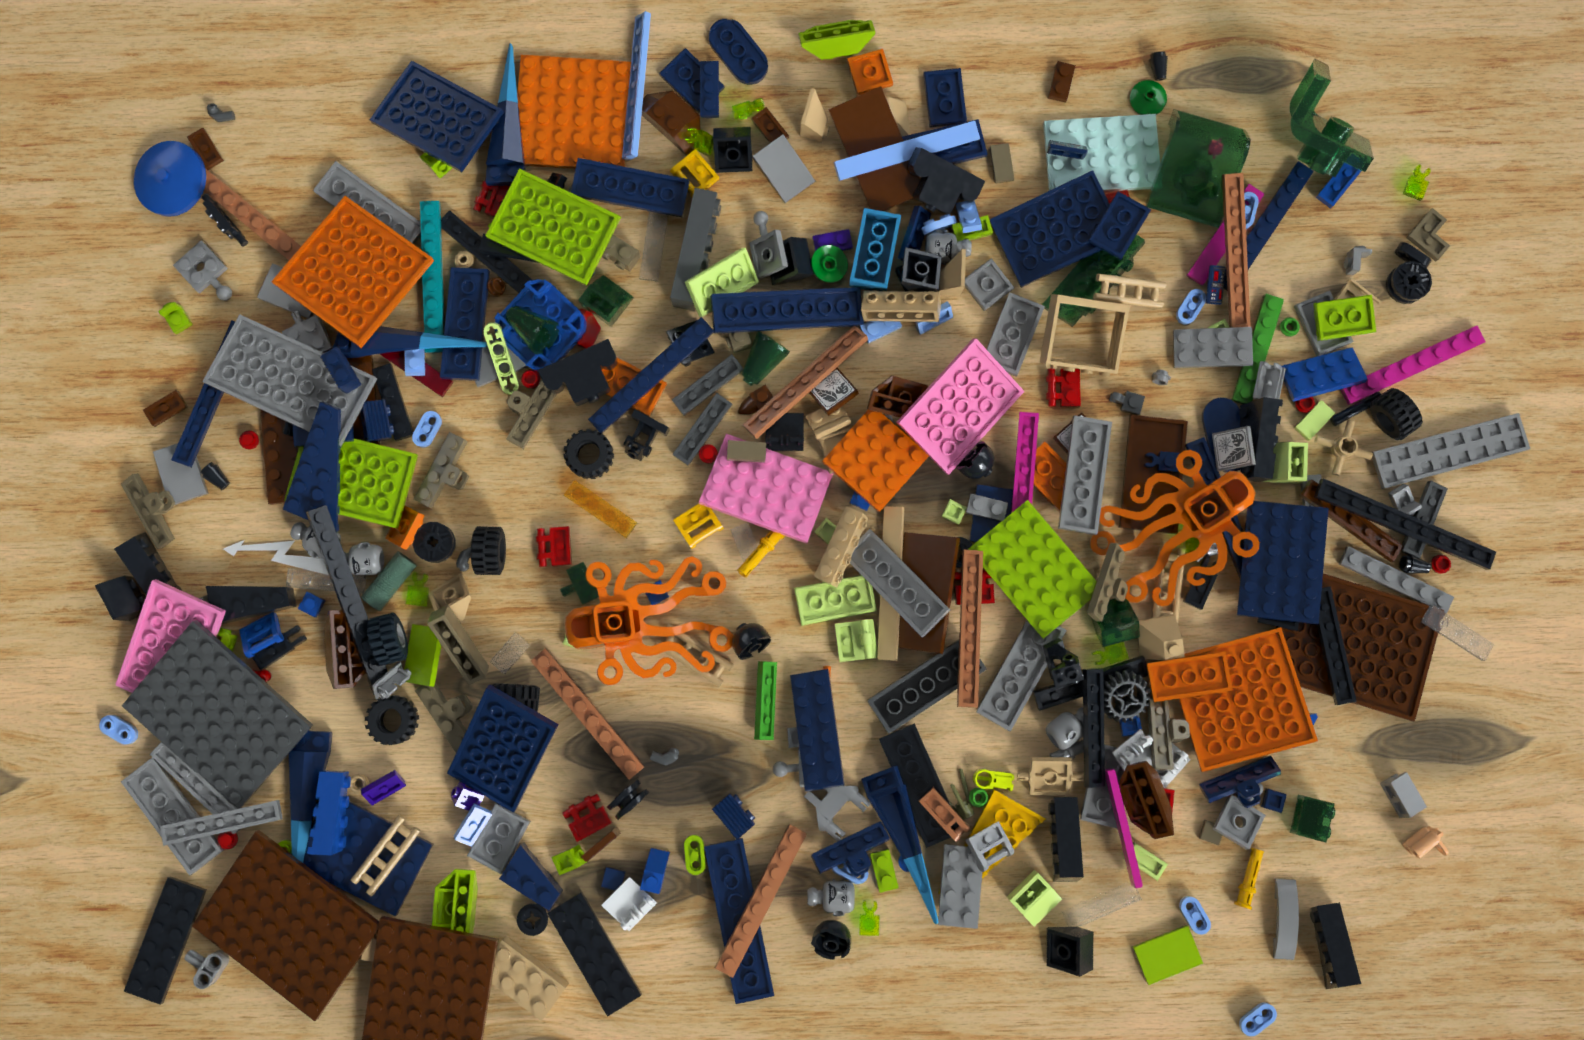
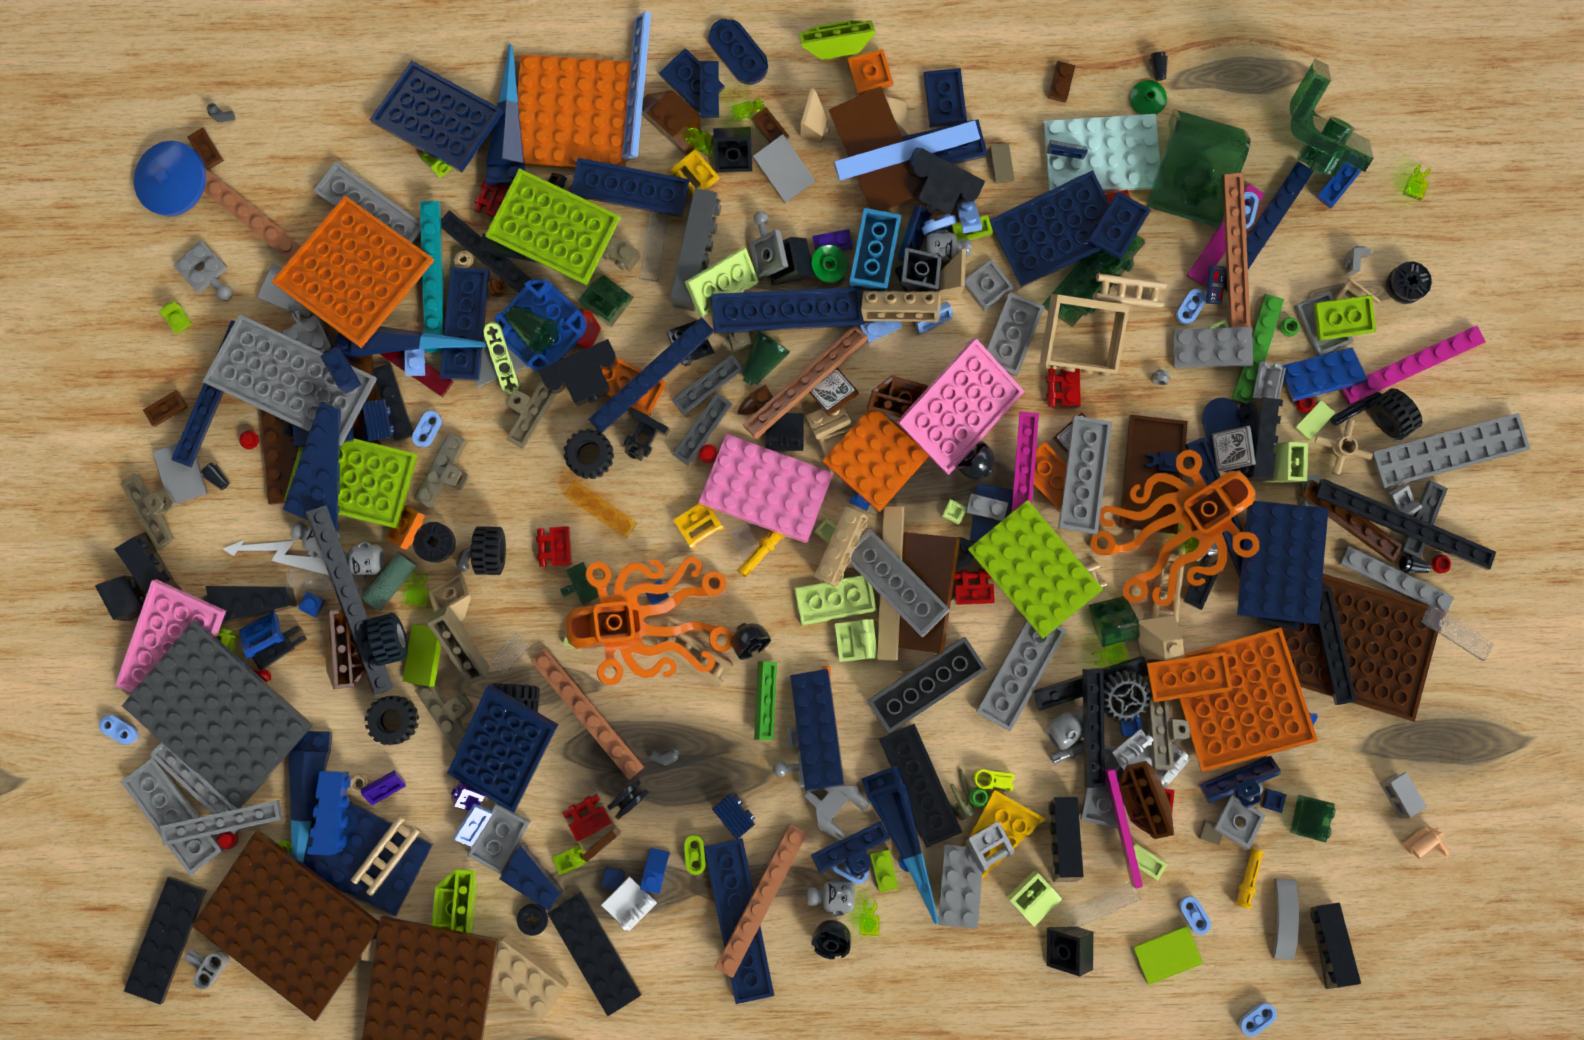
black plate [202,193,248,247] -> none
light grey hinge [372,661,411,700] -> none
red plate [521,369,541,389] -> none
dark tan tile [727,440,766,463] -> none
nougat plate [919,787,971,842] -> none
nougat plate [957,550,983,708] -> none
tan plate [1017,757,1084,796] -> none
black tile [1042,638,1084,687] -> none
dark tan plate [1087,543,1128,622] -> none
dark grey plate [1109,391,1145,415] -> none
clear pink plate [1208,138,1224,159] -> none
black beam [1395,242,1431,268] -> none
dark tan plate [1406,208,1450,262] -> none

